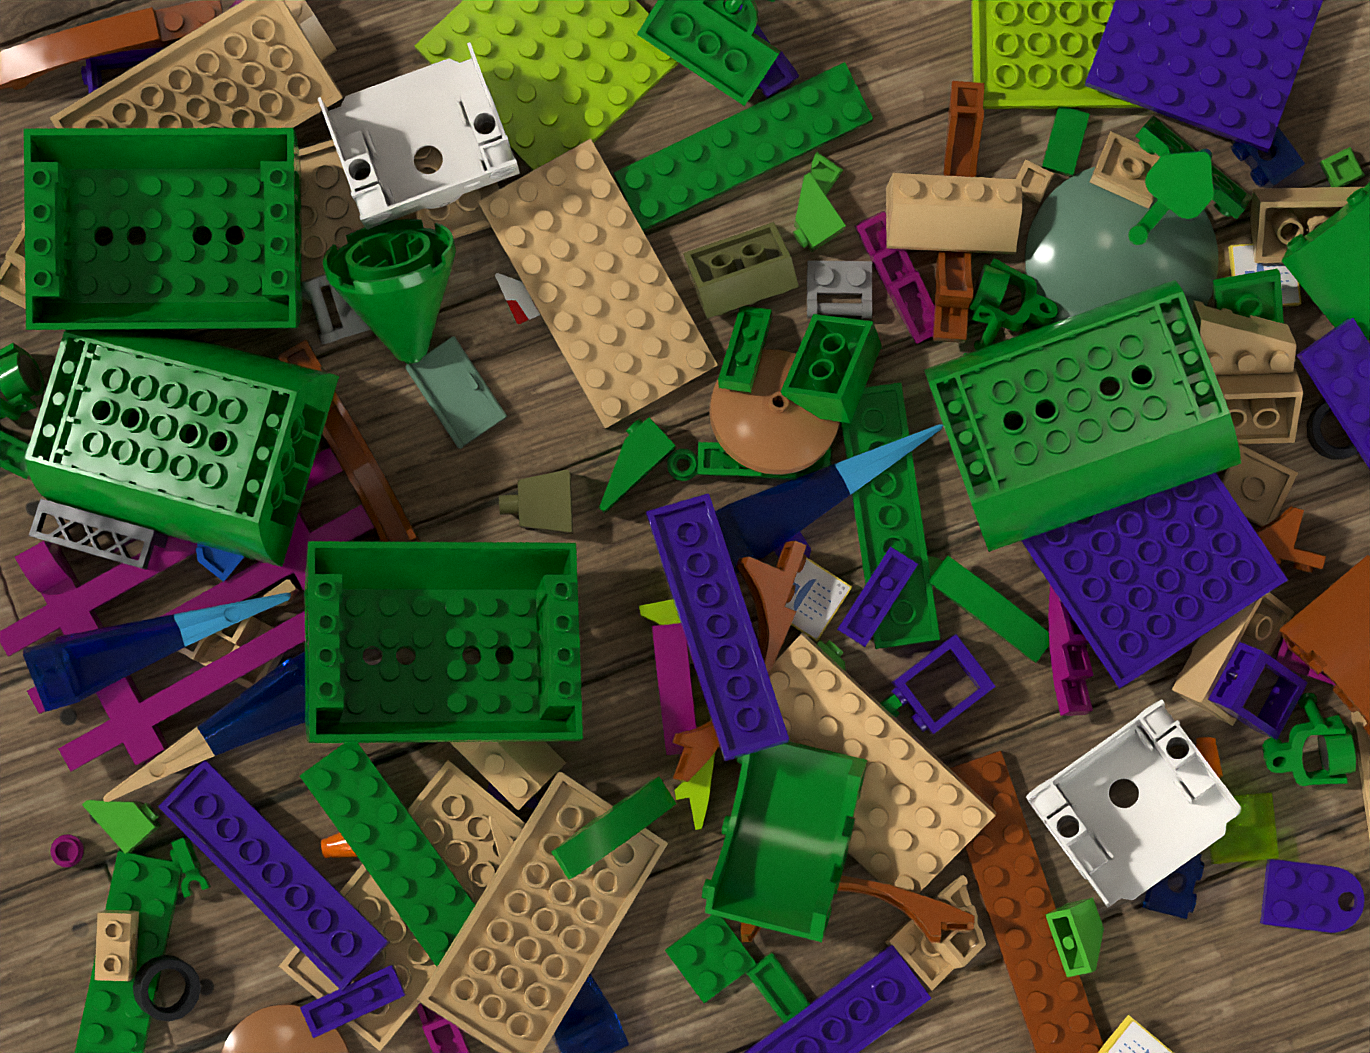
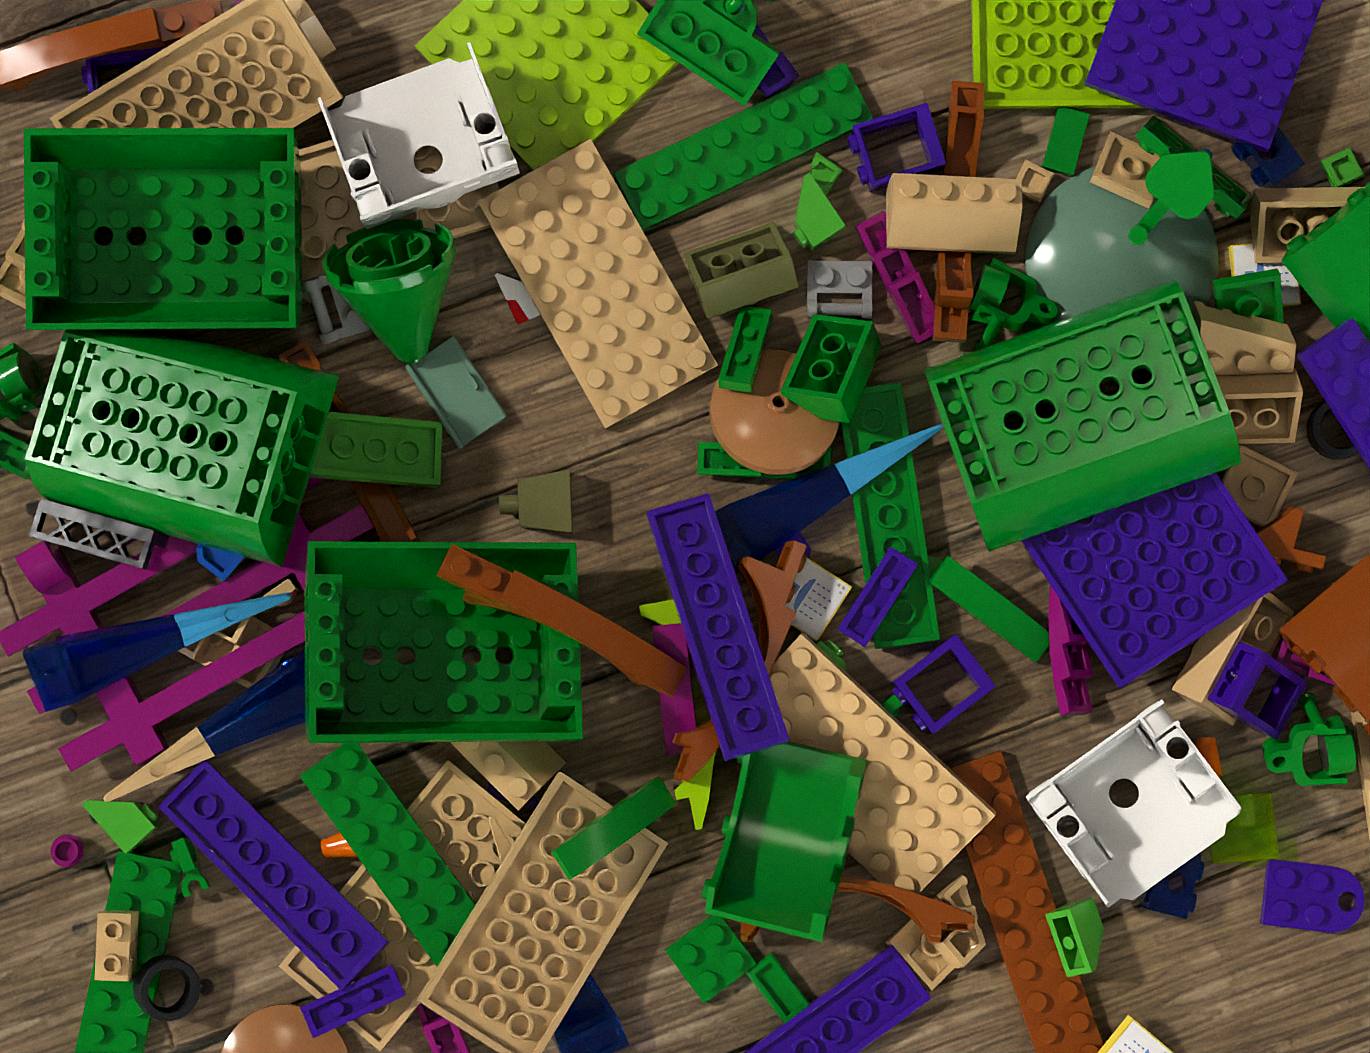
green slope [599,417,676,514] -> none
green plate [667,449,698,481] -> none
none -> bright green plate [309,412,442,488]
none -> dark orange slope [436,544,686,698]
none -> dark purple window [847,103,946,192]

